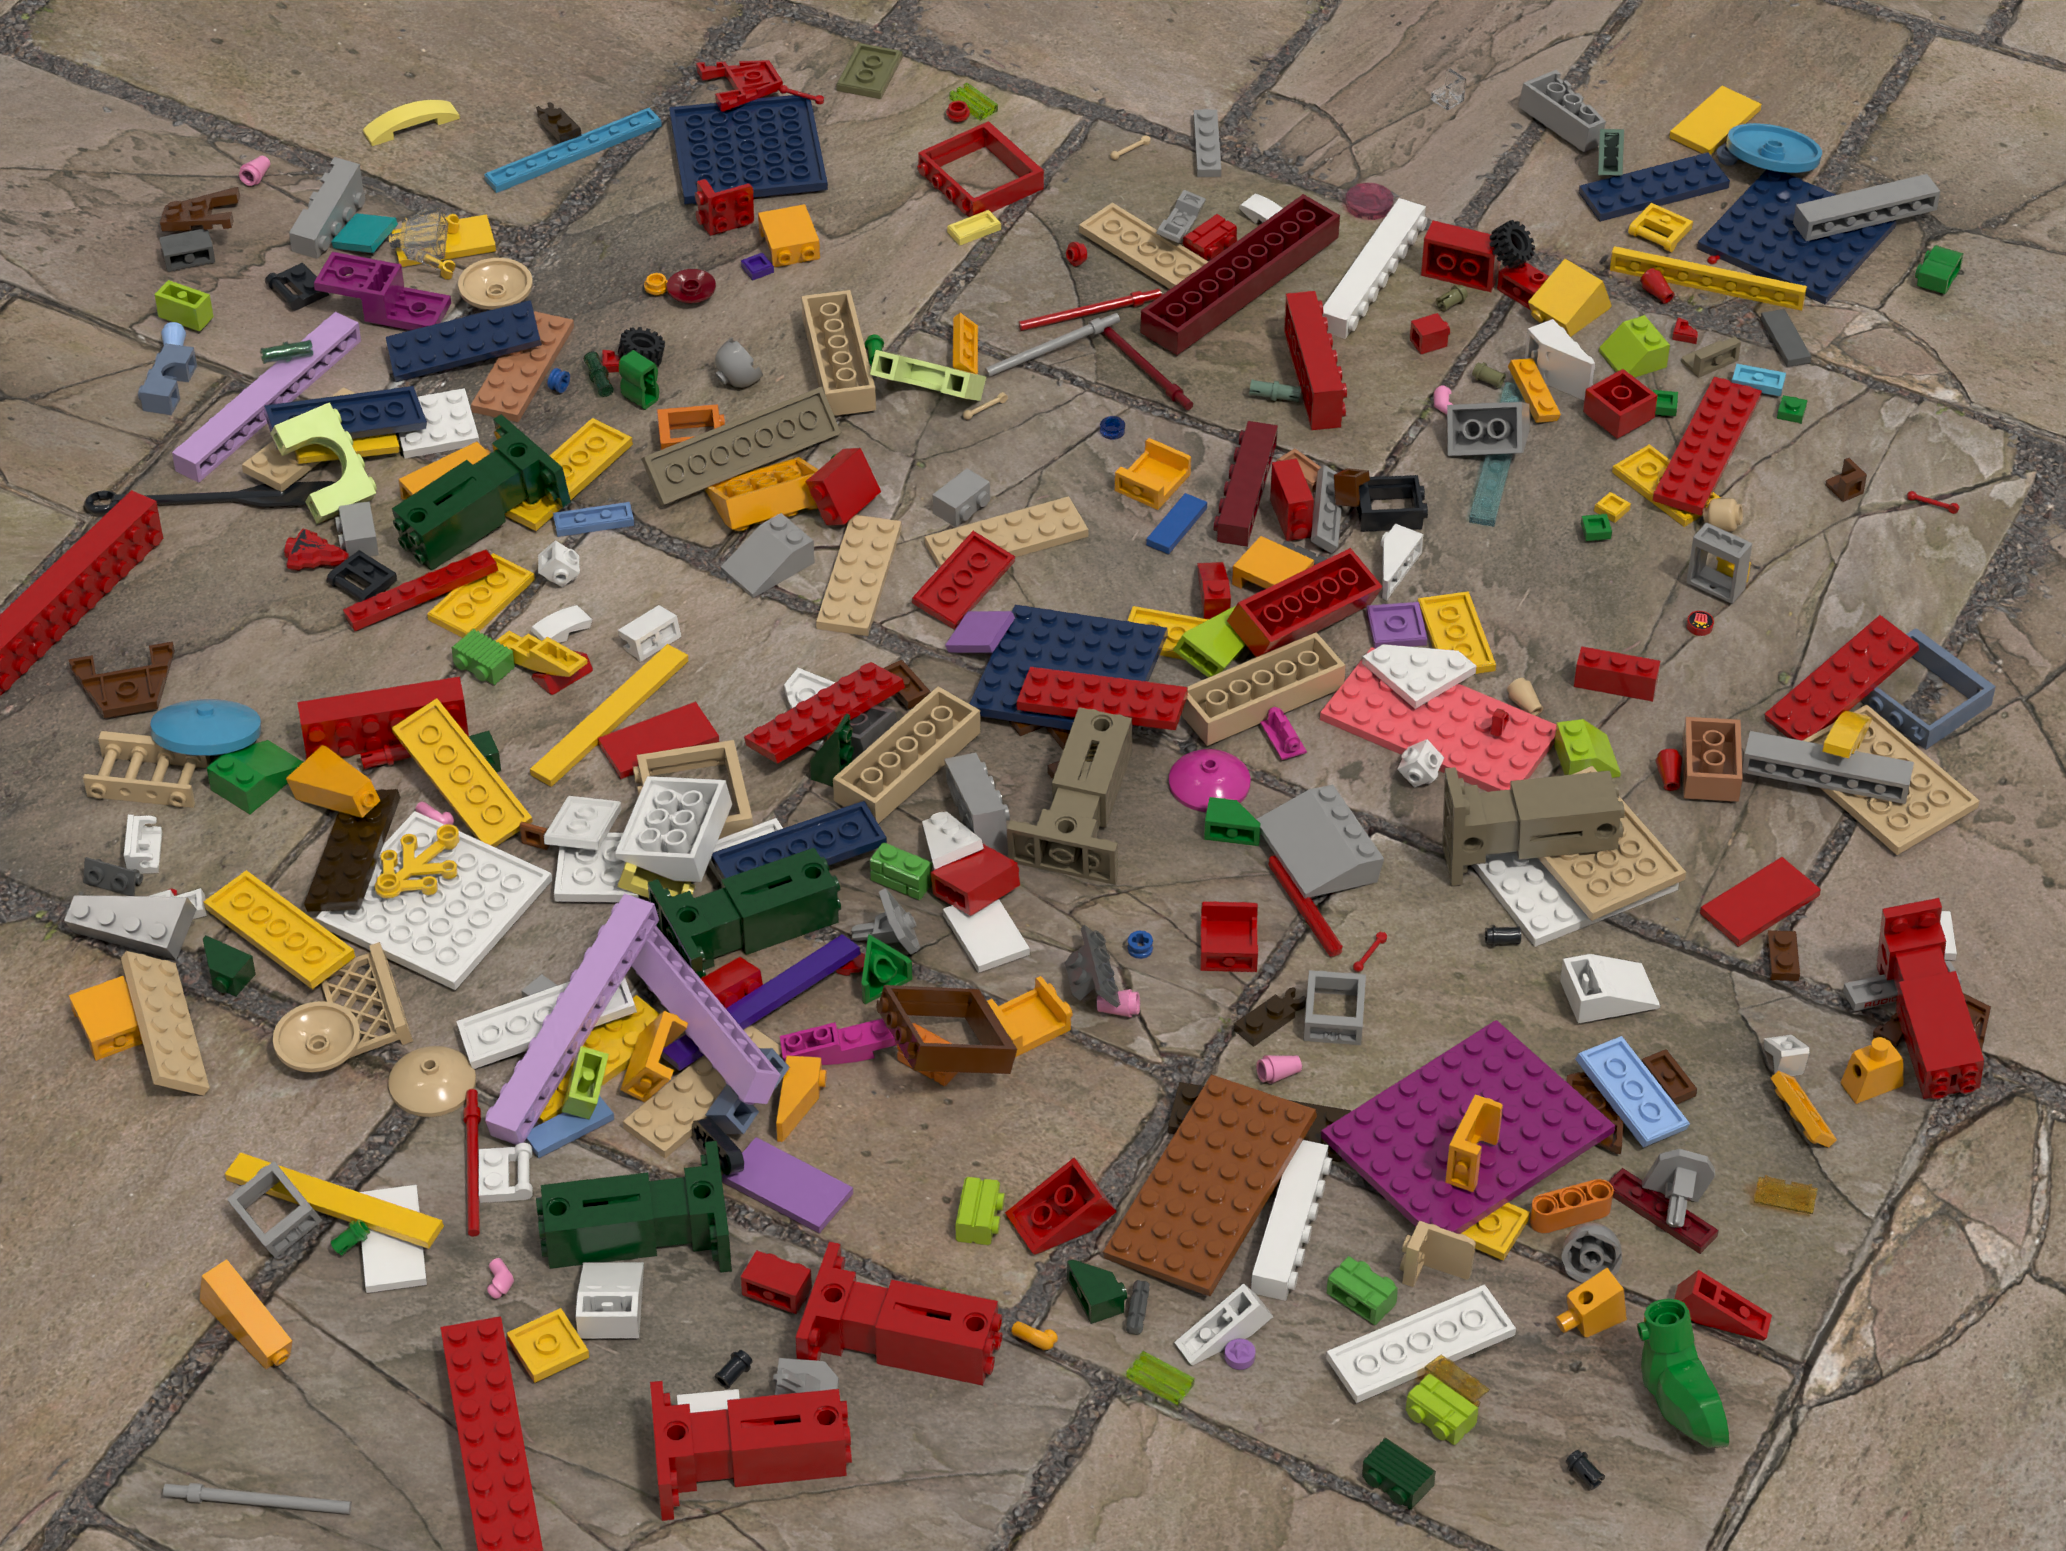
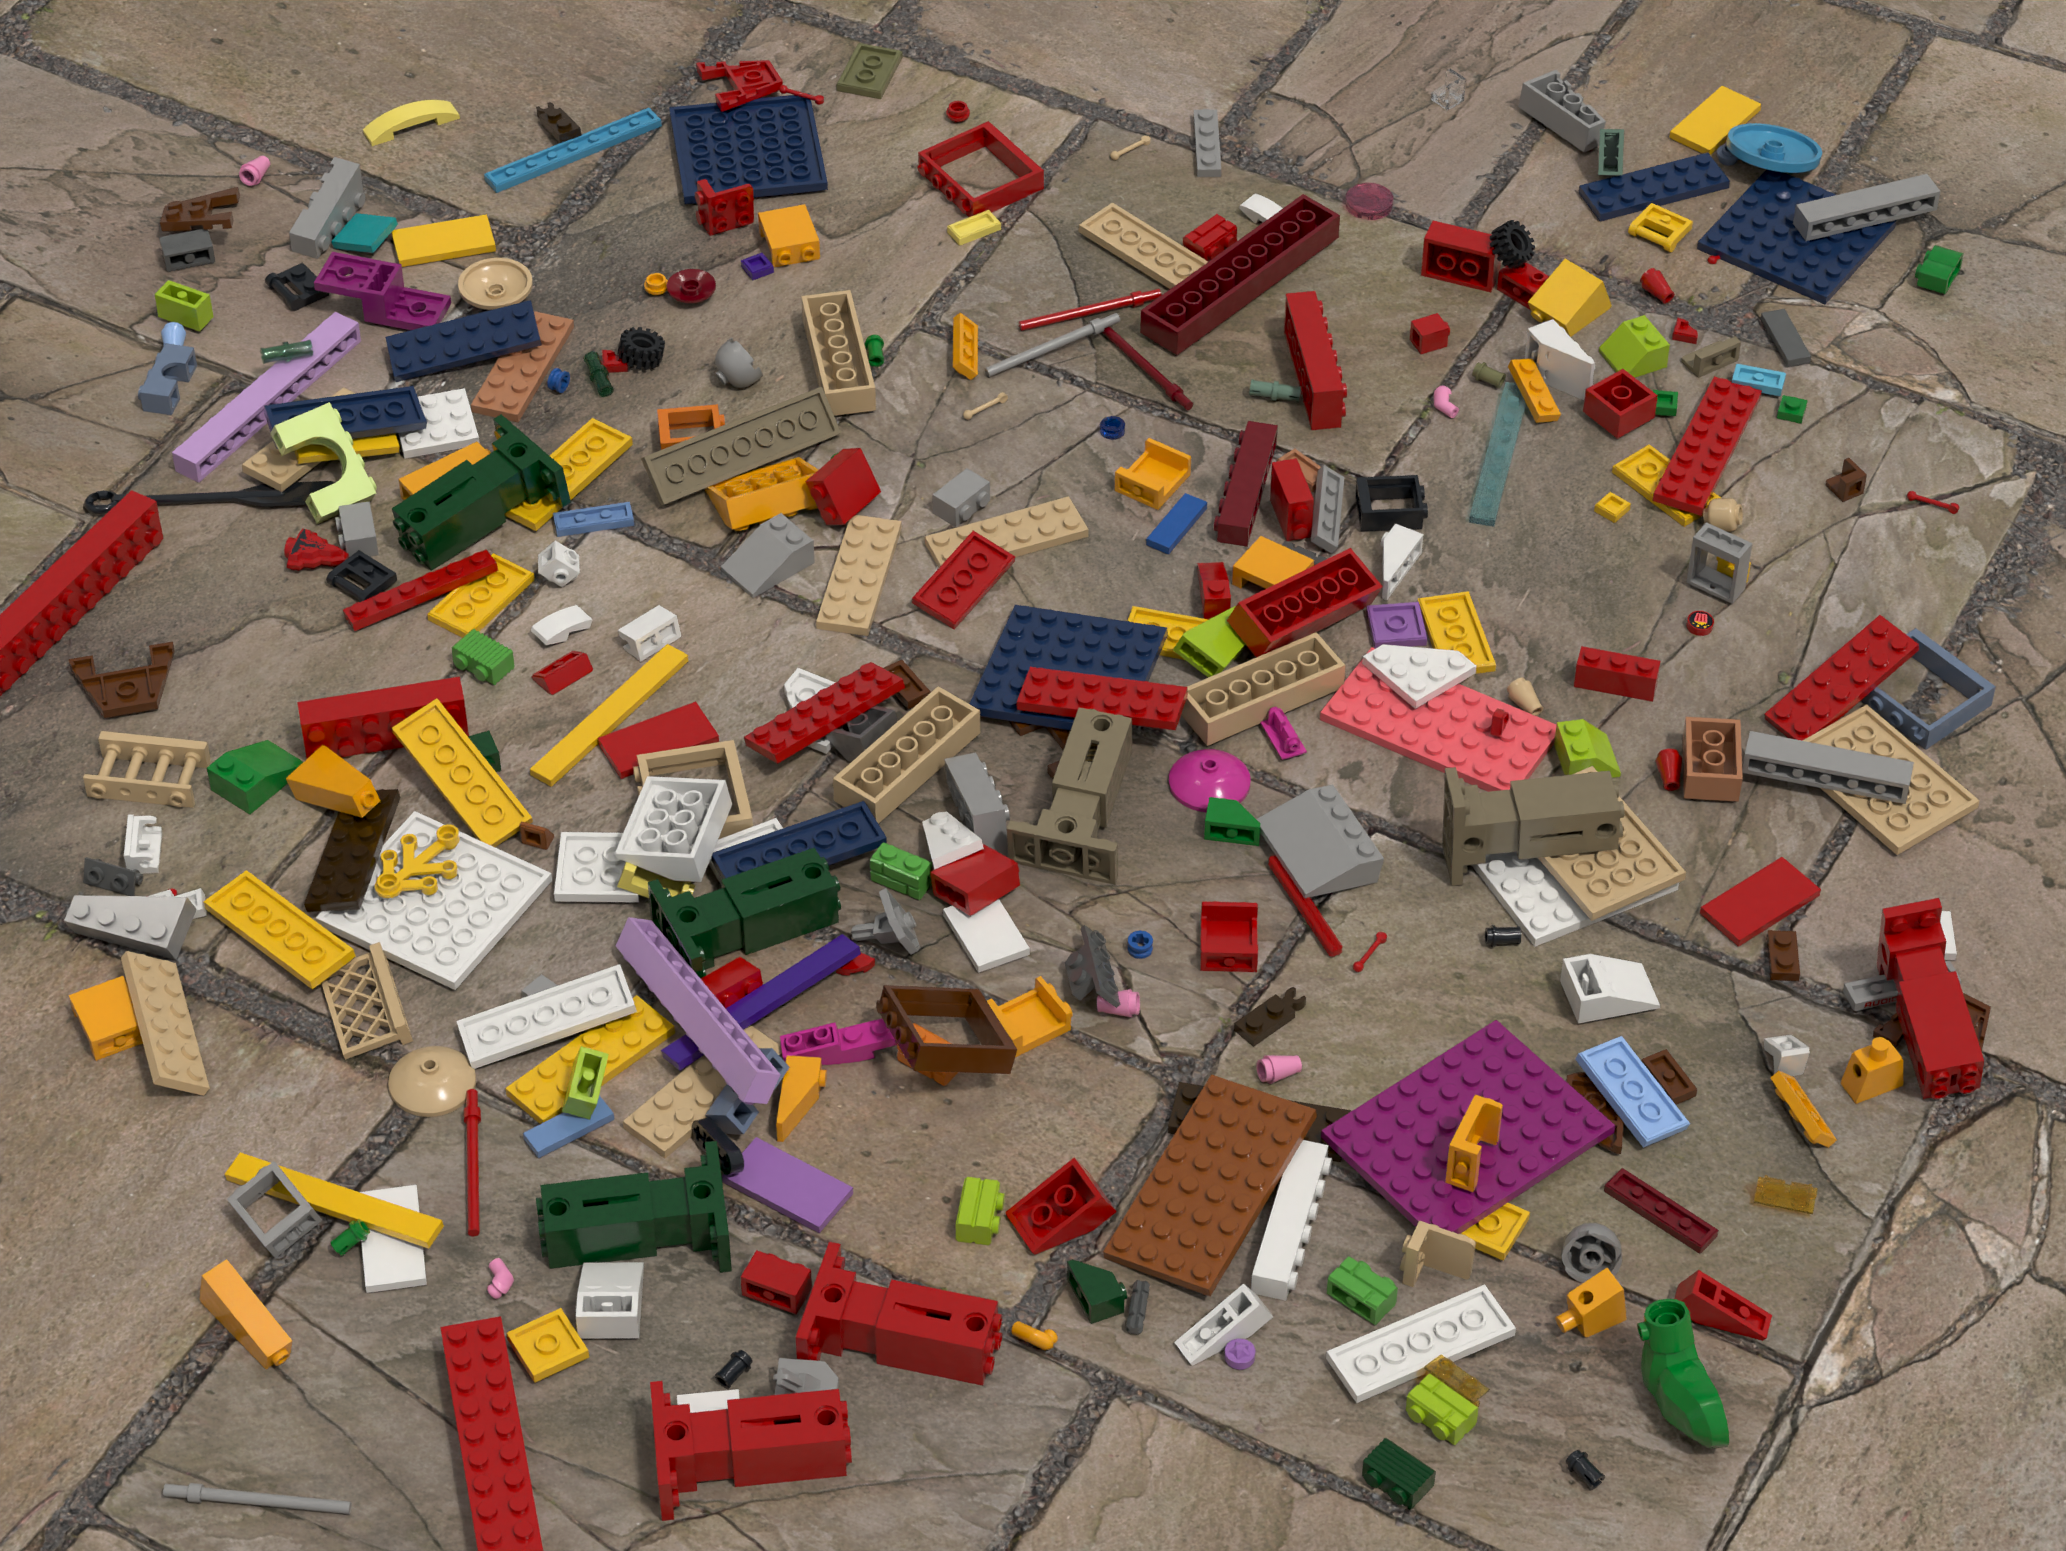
dark azure dish [150,699,261,755] -> none
dark green slope [203,935,256,997] -> none
tan dish [273,1001,360,1072] -> none
red pin [360,744,412,770] -> none
clear torso [389,208,460,280] -> none
bright pink arm [415,802,454,825] -> none
white plate [479,1143,533,1203] -> none
lavender brick [485,894,659,1145] -> none
yellow slope [496,630,588,677] -> none
white tile [544,796,621,850] -> none
green brick [619,350,660,410] -> none
light orange panel [620,1011,688,1102] -> none
dark green slope [810,714,854,787] -> none
green slope [861,934,912,1005] -> none
yellowish green arch [870,350,986,401] -> none
medium lavender tile [945,611,1015,653] -> none
clear neon green tile [949,83,998,121] -> none
red plate [1066,242,1087,266] -> none
clear neon green tile [1126,1351,1195,1405] -> none
light grey slope [1156,190,1206,244] -> none
light grey window [1304,970,1366,1045] -> none
white brick [1322,198,1427,339] -> none
reddish brown panel [1334,468,1370,507] -> none
white brick [1398,739,1444,788] -> none
olive pin [1436,285,1468,312] -> none
light grey slope [1447,402,1530,456] -> none
orange beam [1529,1179,1614,1233] -> none
green plate [1581,514,1612,541] -> none
yellow plate [1610,246,1807,311] -> none
light grey piece [1642,1149,1715,1228] -> none
yellow slope [1822,711,1872,759] -> none

